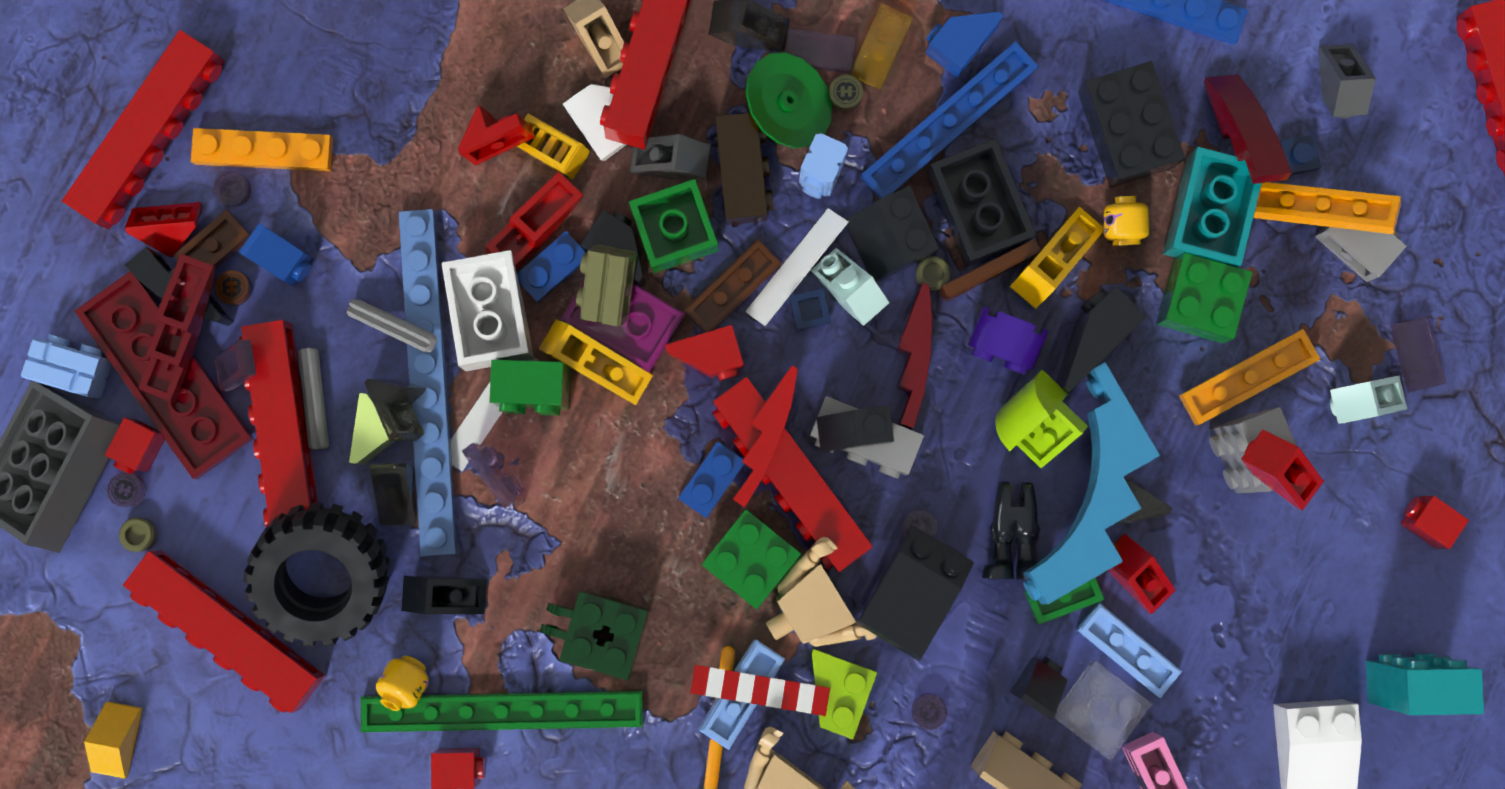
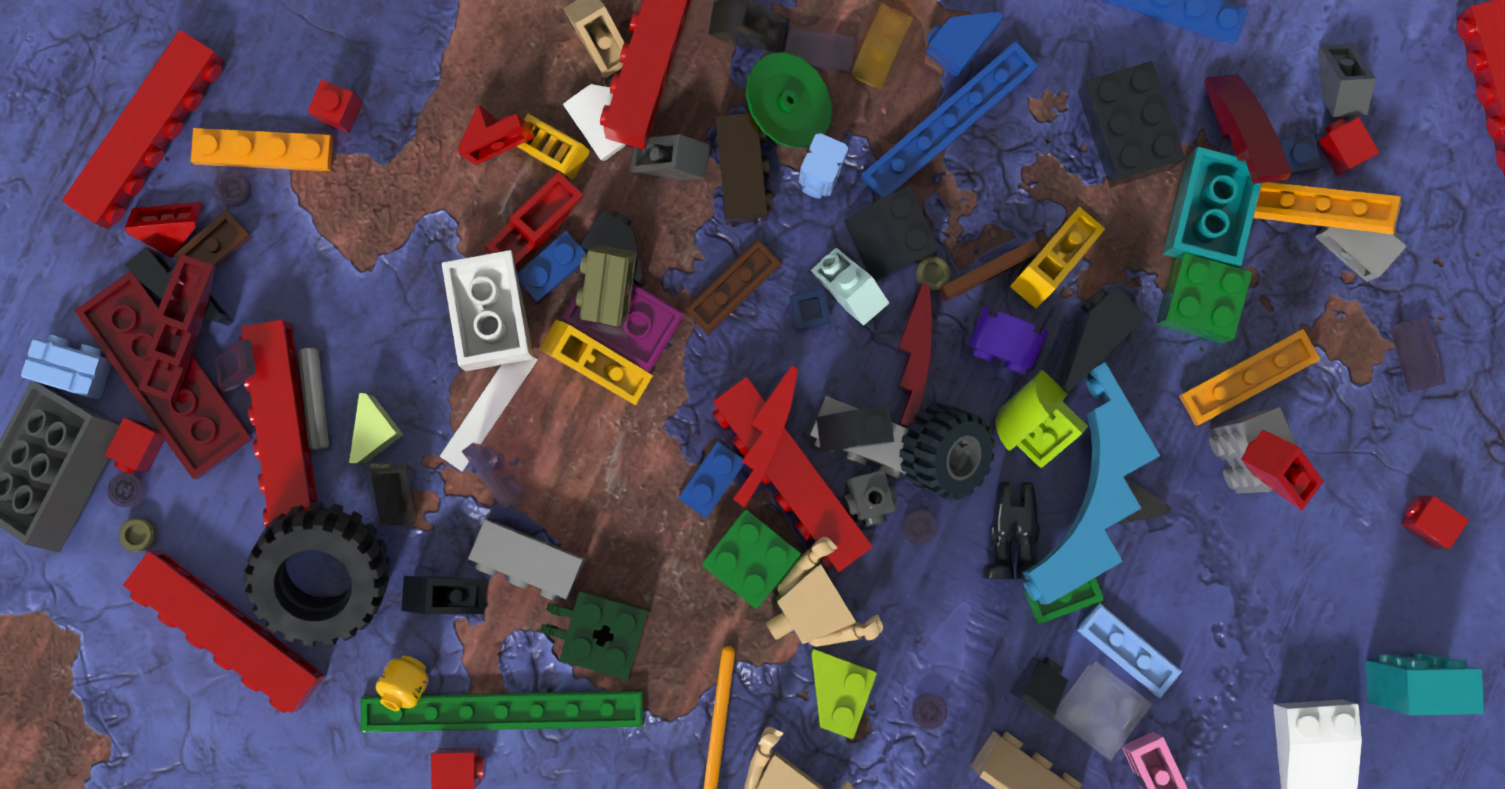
yellow slope [84,701,143,778] -> none
reddish brown tile [214,270,253,306] -> none
blue slope [239,223,313,286] -> none
light grey axle [347,299,437,352] -> none
clear smoke slope [364,379,426,441] -> none
medium blue plate [399,209,458,557] -> none
green brick [489,360,571,416] -> none
green brick [629,179,719,274] -> none
red slope [665,325,744,381] -> none
sticker [690,665,830,716] -> none
light blue tile [697,639,785,750] -> none
white sticker [745,208,848,326] -> none
olive tile [829,75,863,111] -> none
black slope [857,525,974,661] -> none
black brick [927,139,1036,268] -> none
yellow head [1103,196,1150,246] -> none
red slope [1108,533,1176,615] -> none
light aqua slope [1330,376,1407,424] -> none
none -> red brick [308,80,363,134]
none -> light grey brick [468,519,586,602]
none -> dark grey brick [844,470,897,526]
none -> black wheel [899,404,995,500]
none -> red brick [1317,117,1380,177]

